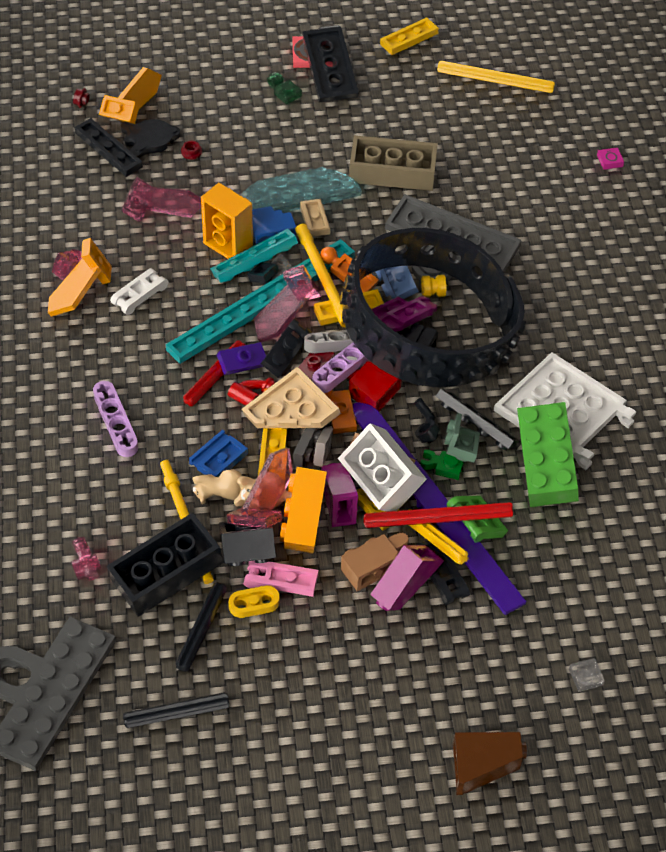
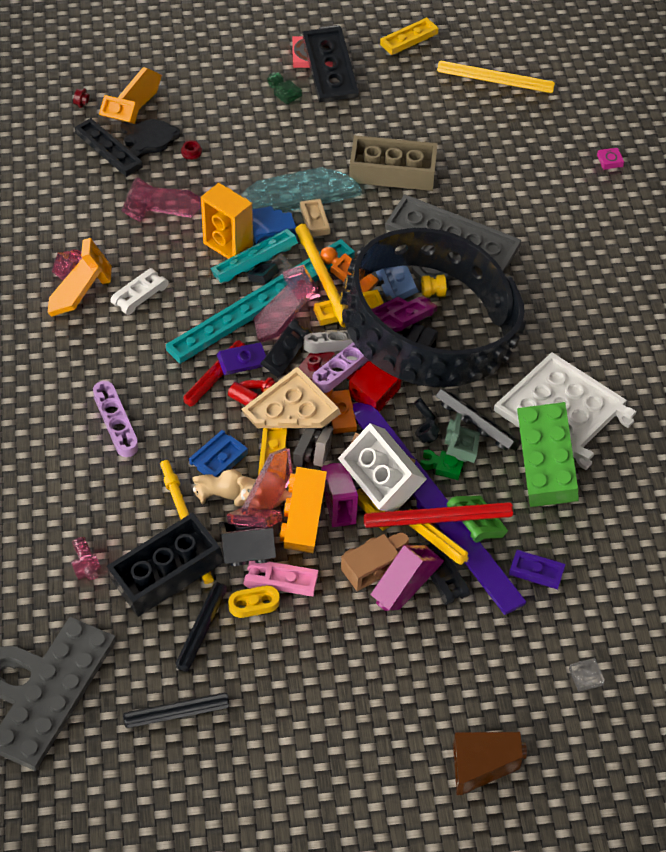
none -> dark purple plate [509,550,565,590]

